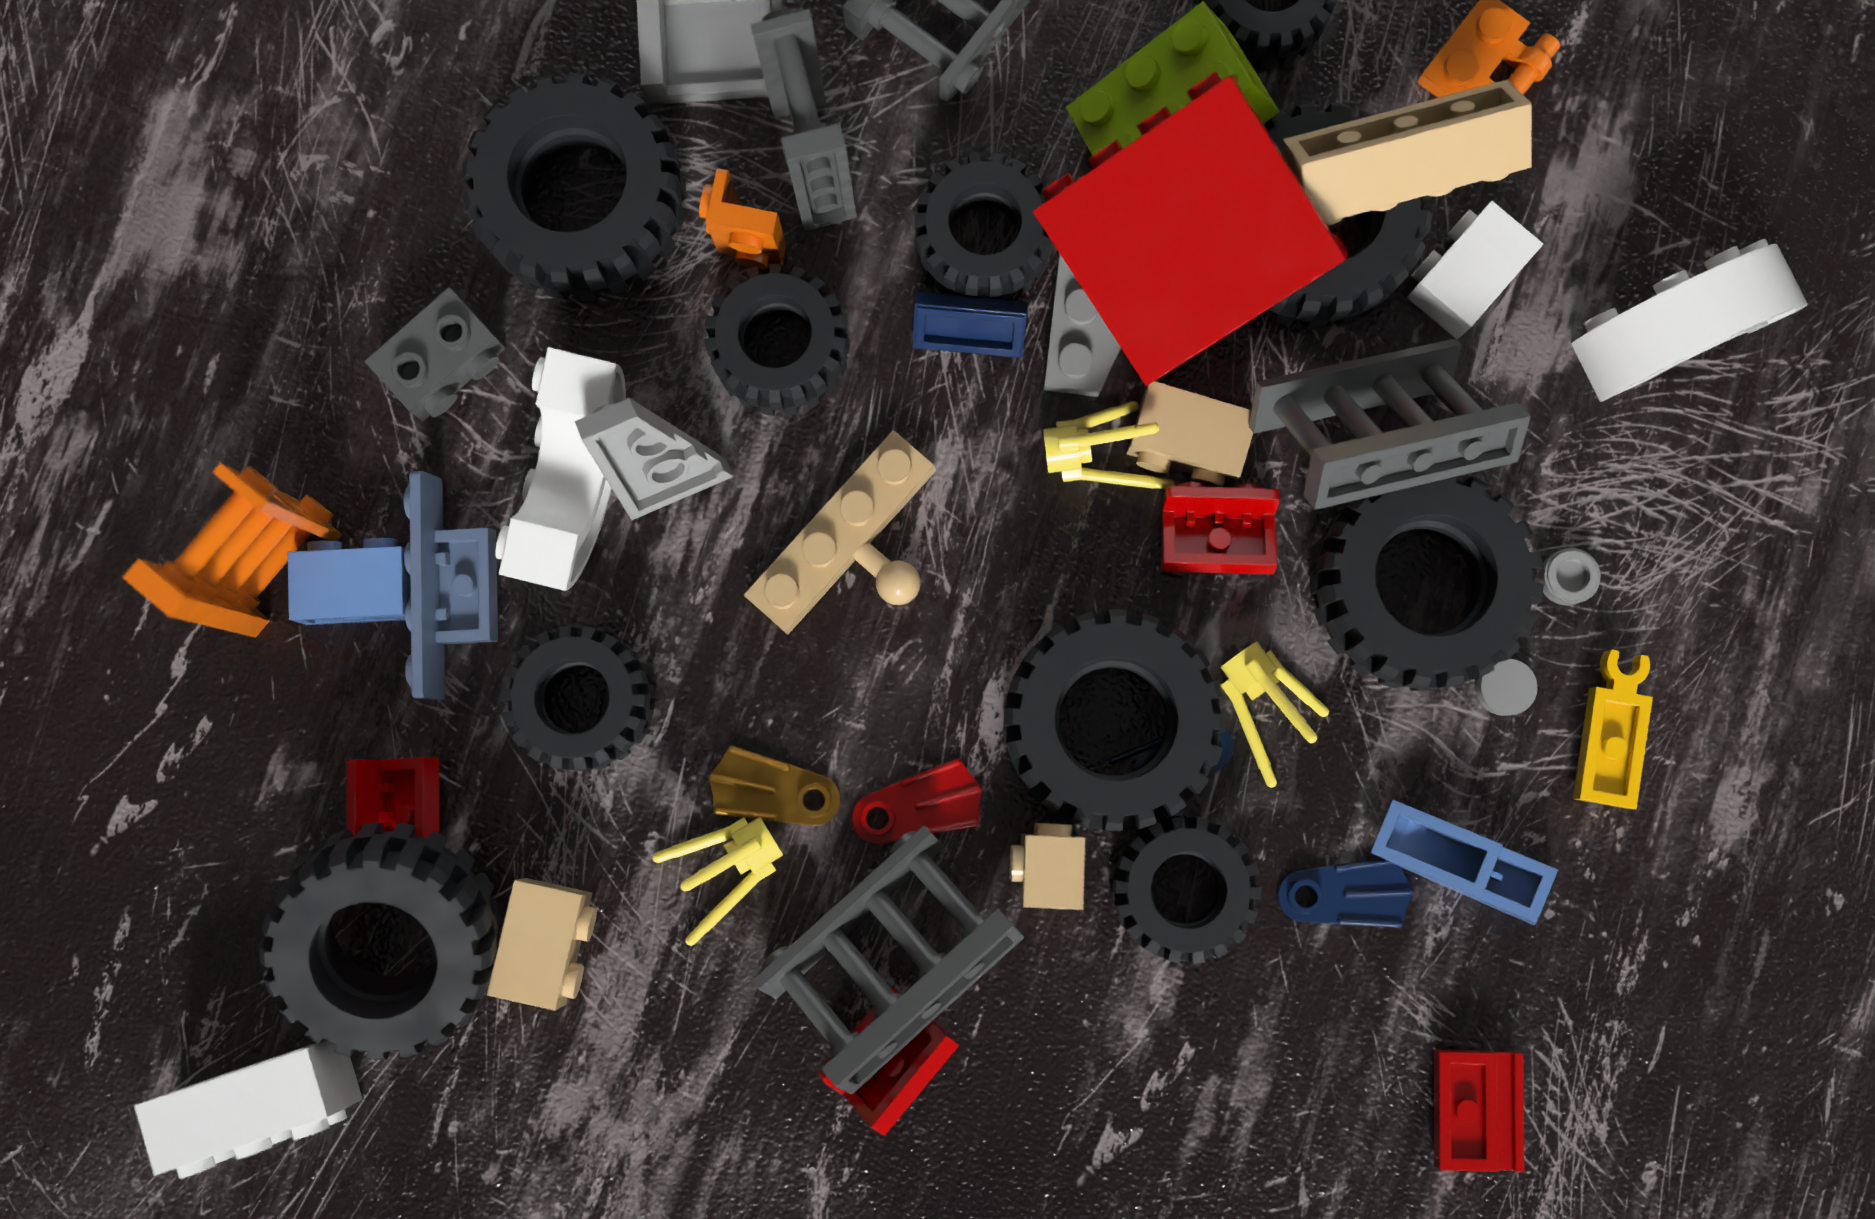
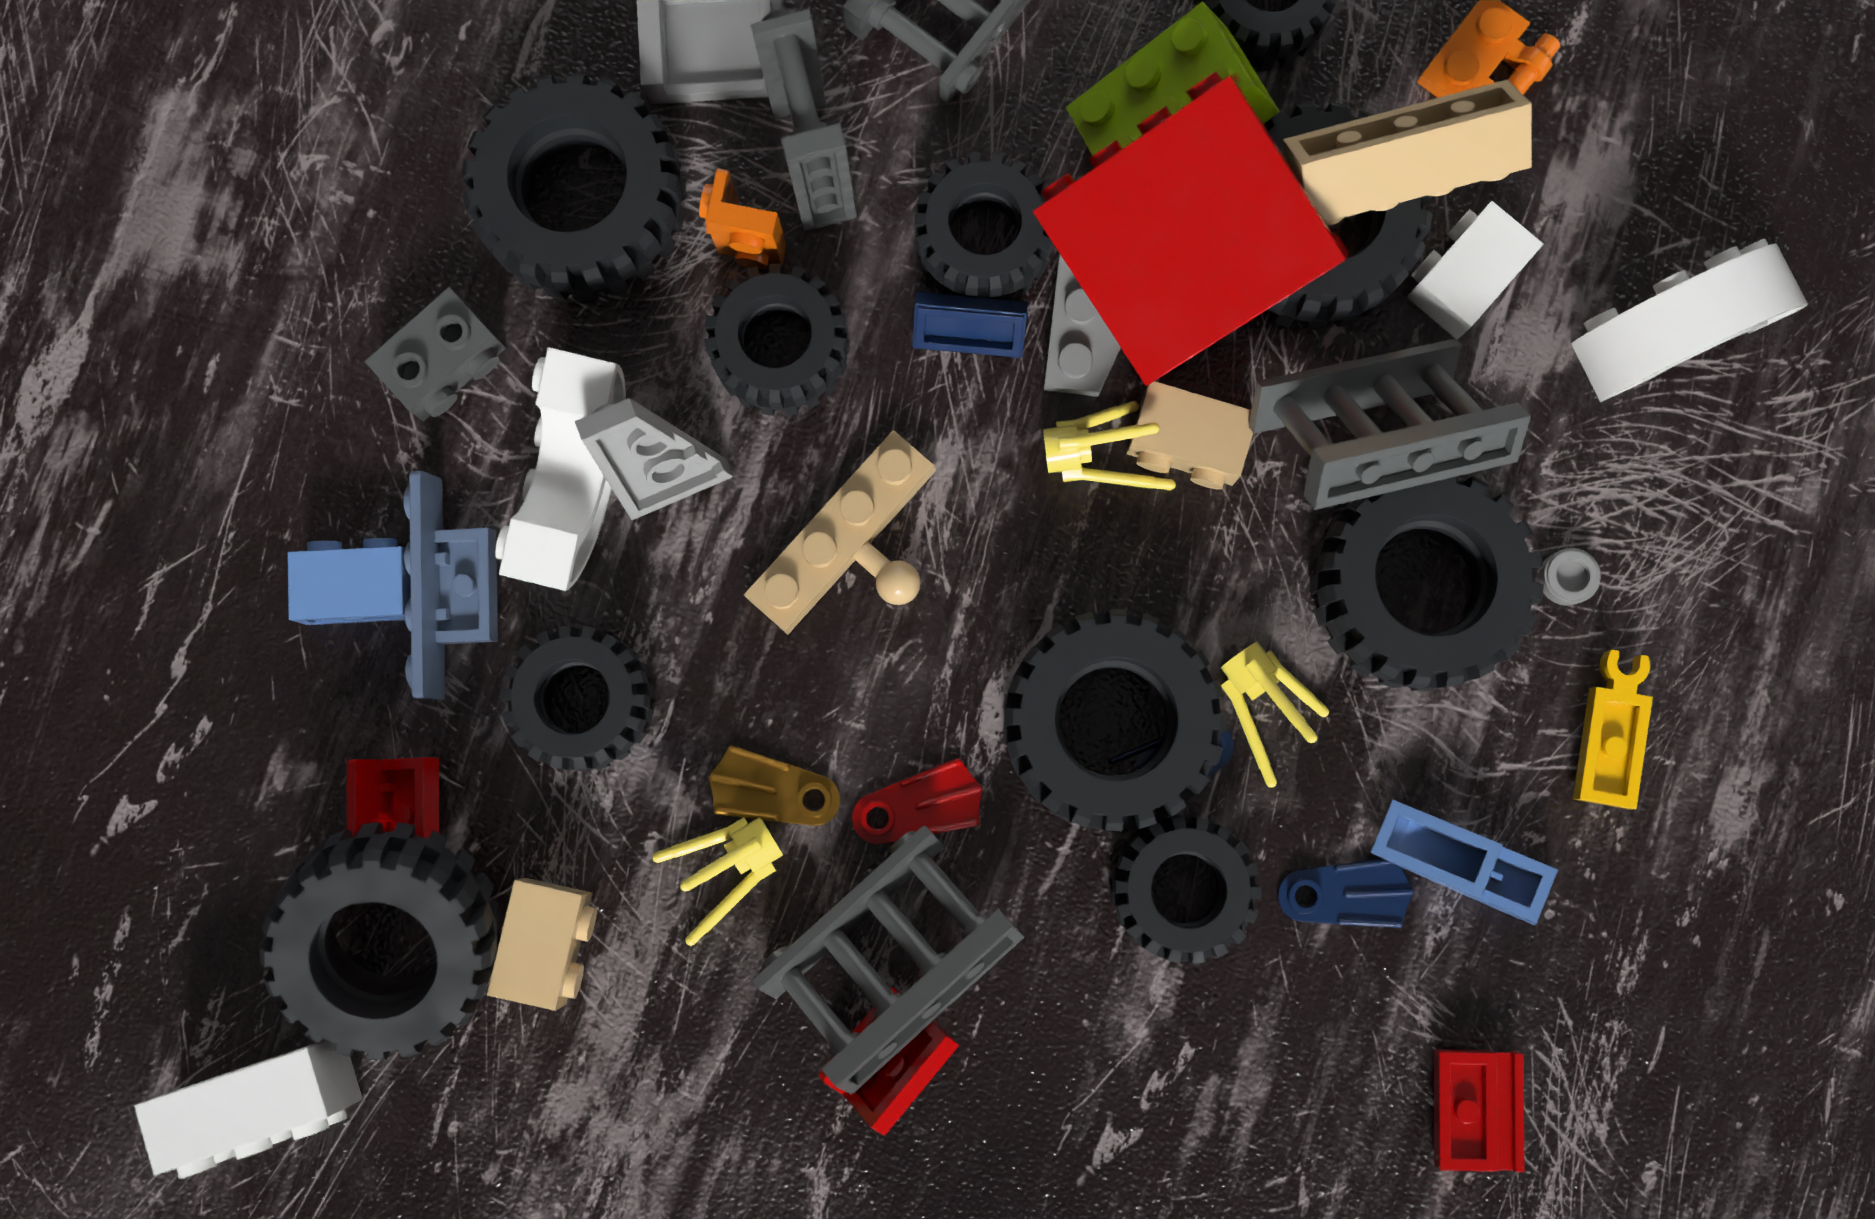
orange fence [123,463,342,638] -> none
tan brick [1009,823,1085,910] -> none
red bracket [1160,482,1280,575] -> none
light grey tile [1476,659,1537,716] -> none

